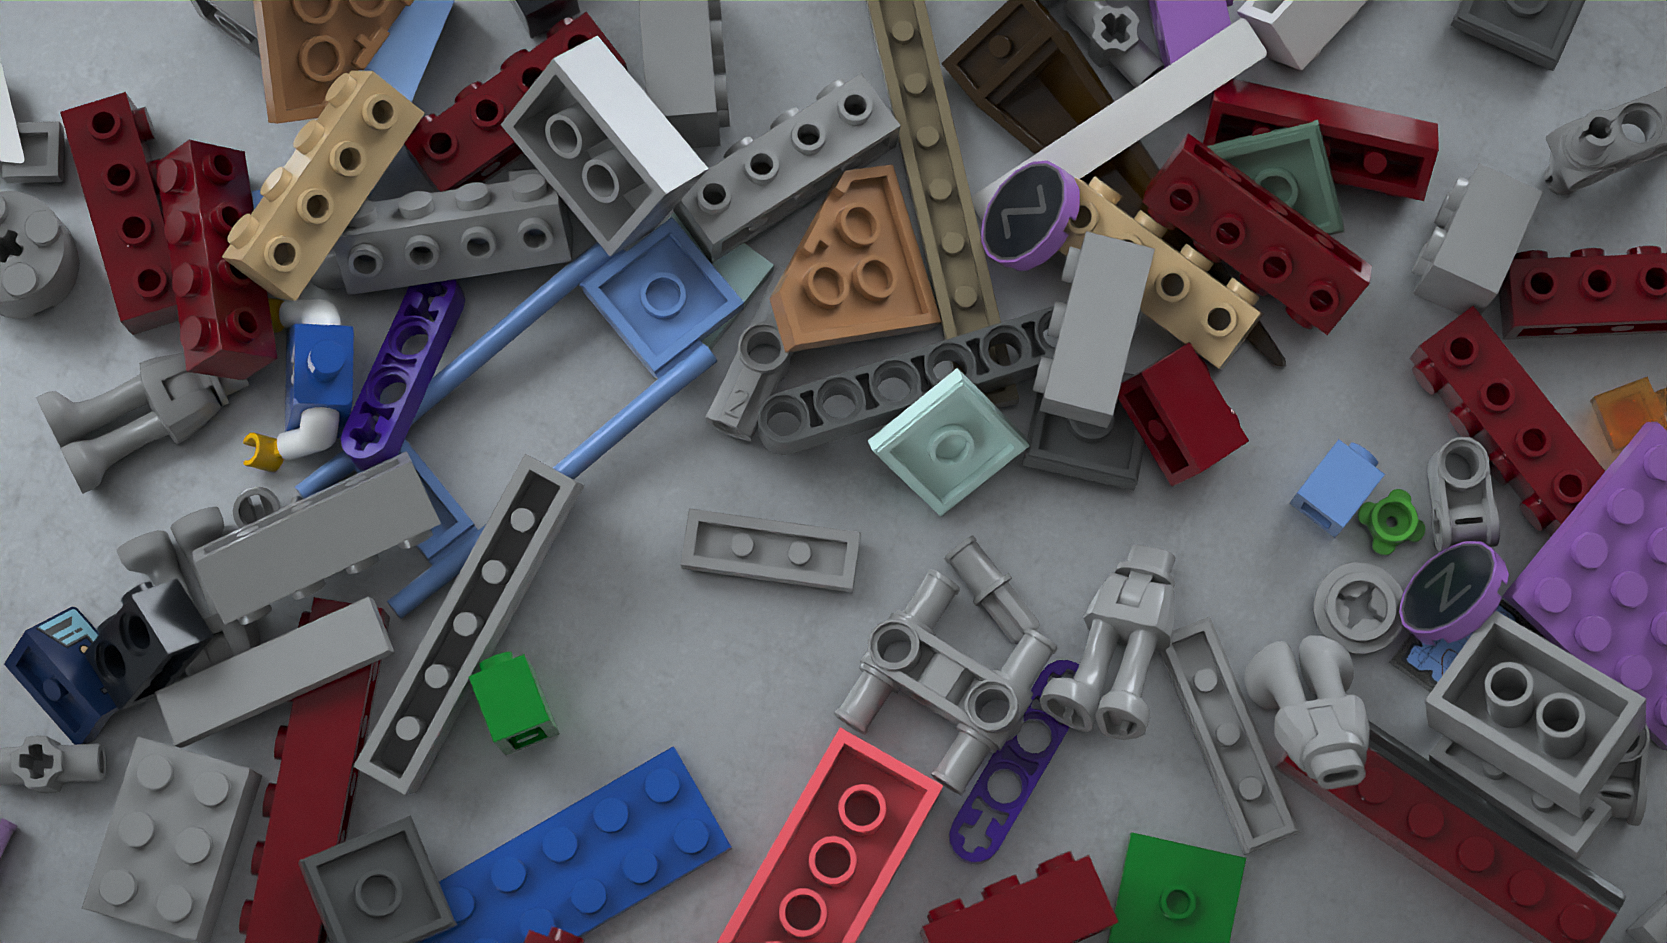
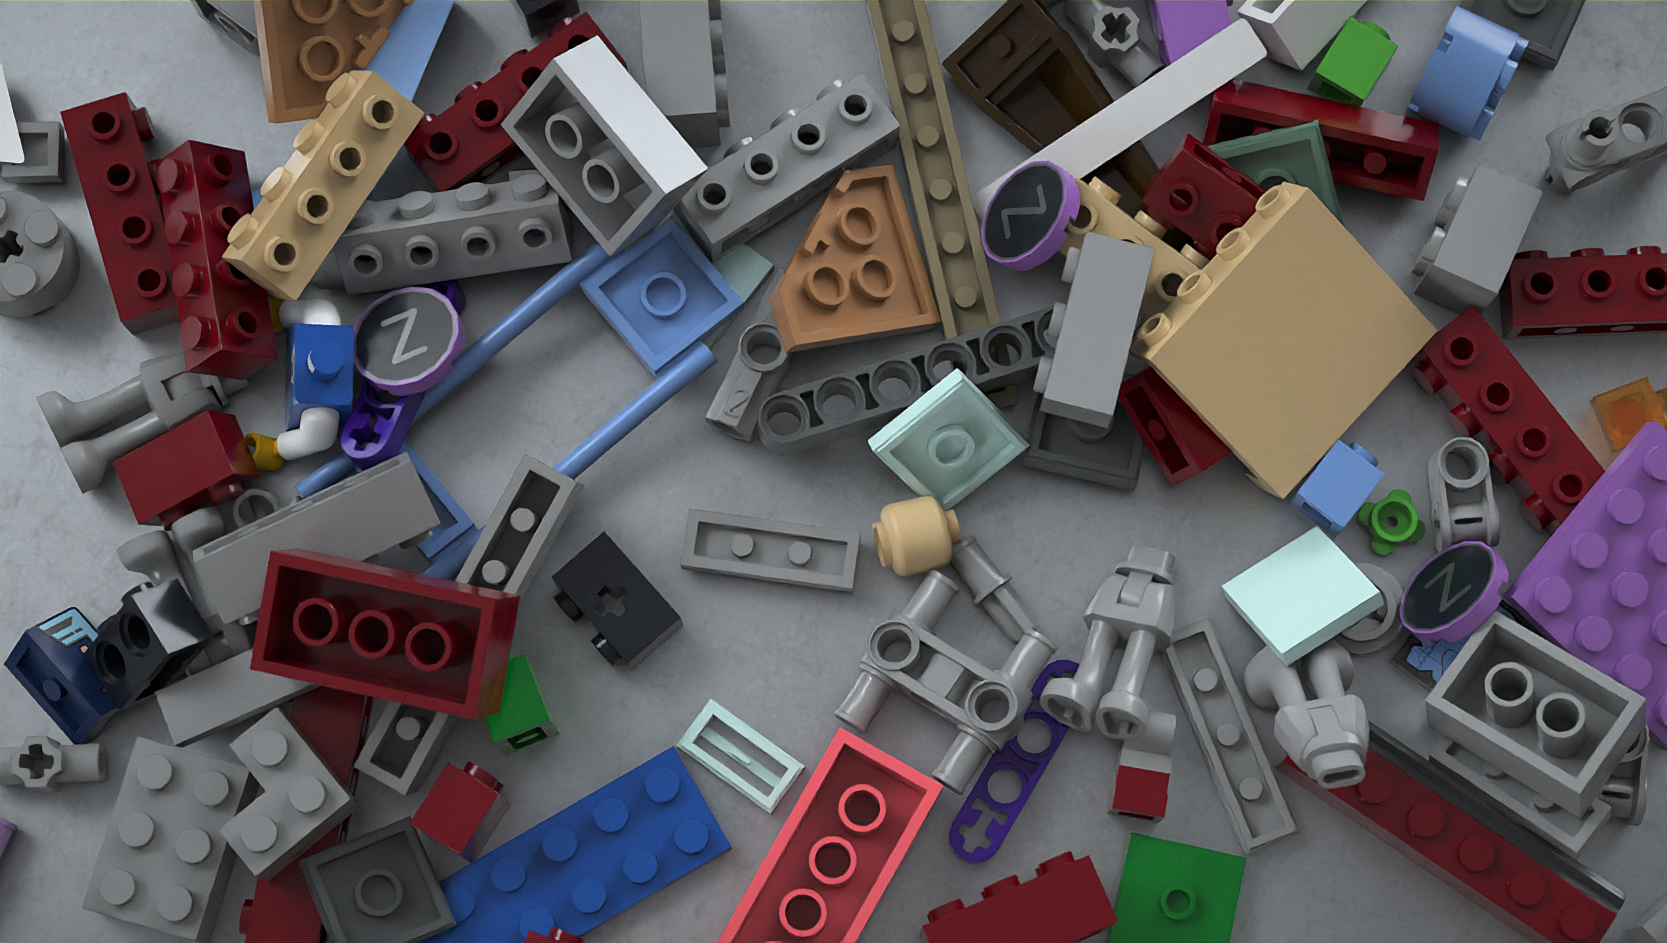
none -> dark red brick [113,410,261,531]
none -> light grey brick [218,707,361,882]
none -> dark red brick [250,548,520,720]
none -> black tile [353,286,466,396]
none -> dark red brick [409,761,511,863]
none -> black brick [552,531,683,671]
none -> light aqua tile [676,699,805,815]
none -> tan head [872,495,961,576]
none -> leg [1107,710,1176,823]
none -> tan panel [1129,182,1438,499]
none -> light aqua tile [1221,526,1384,667]
none -> bright green brick [1307,17,1398,107]
none -> medium blue brick [1407,6,1529,141]

